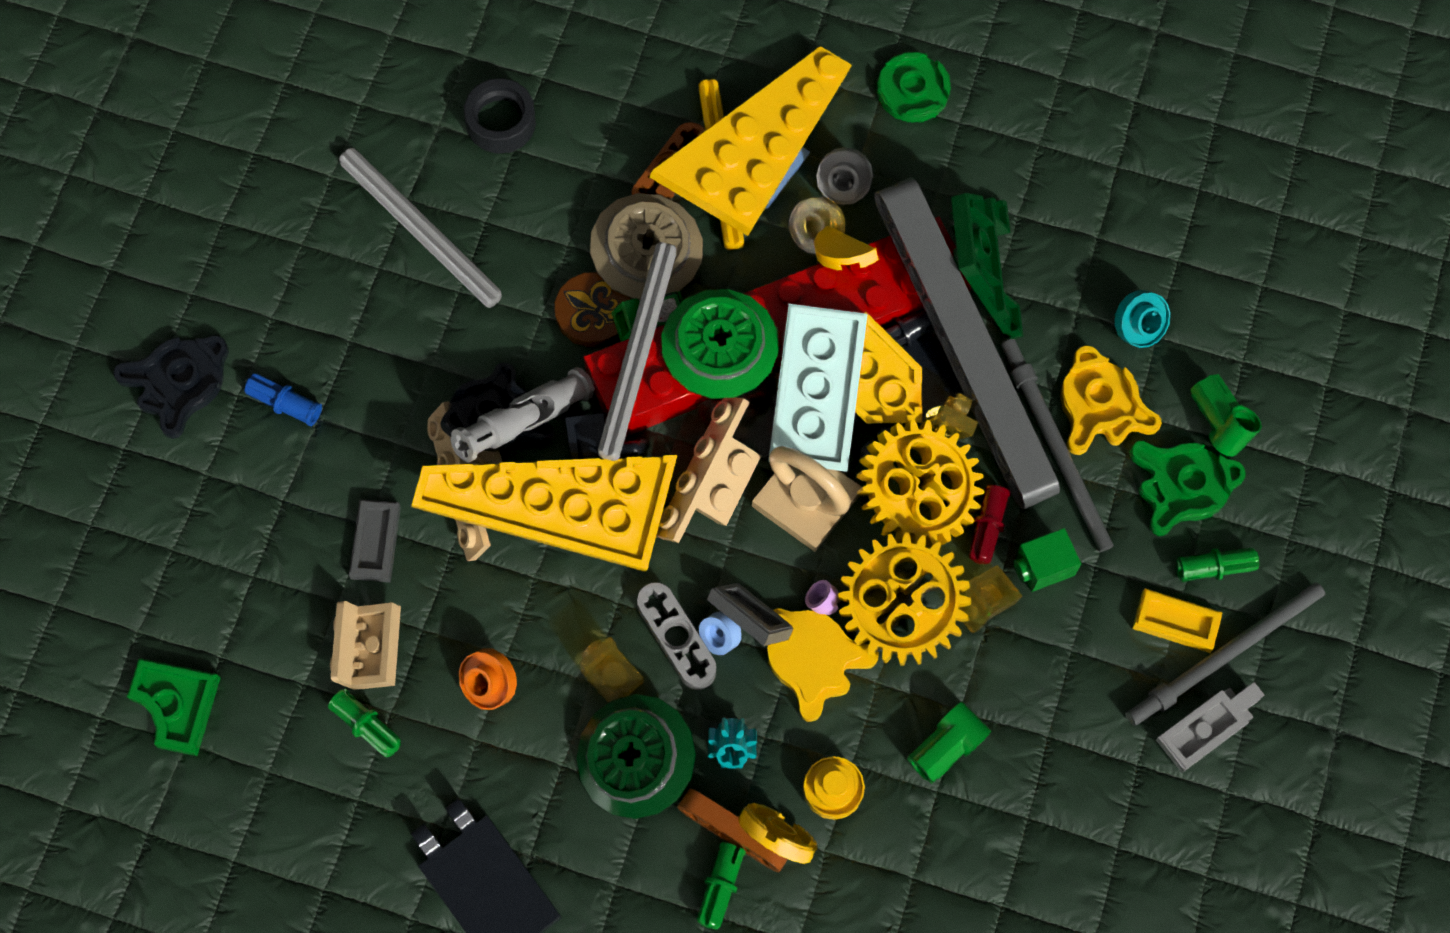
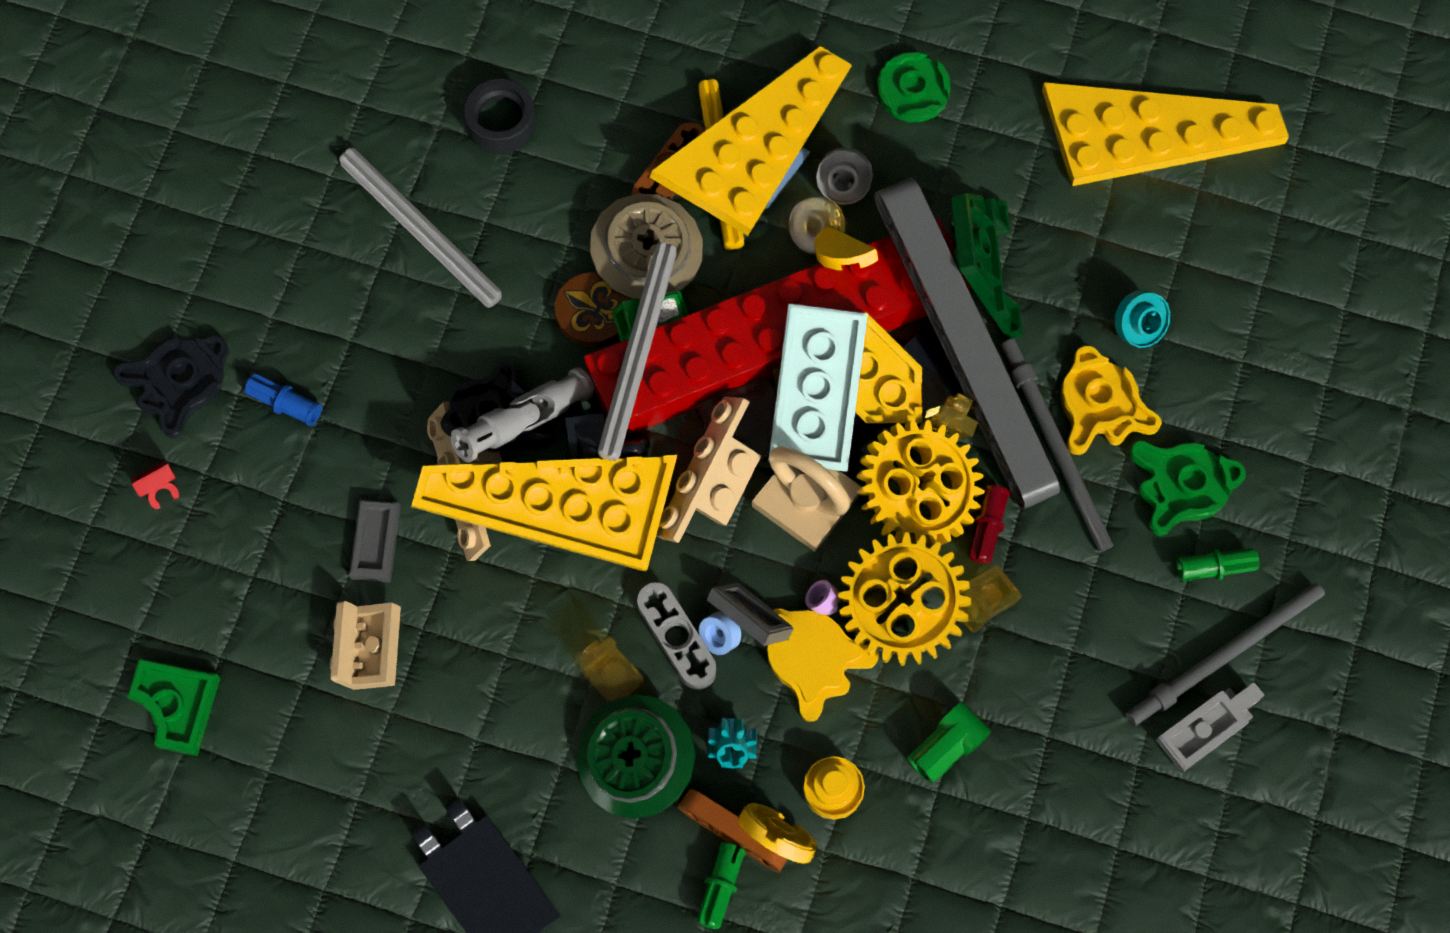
green axle [328,689,401,758] -> none
orange plate [458,648,517,710] -> none
green piece [661,289,779,399] -> none
black axle [885,308,934,347] -> none
green brick [1014,528,1082,592] -> none
yellow tile [1132,588,1223,653] -> none
green piece [1190,374,1262,457] -> none
none -> tile [131,460,179,510]
none -> yellow wing [1042,83,1289,186]

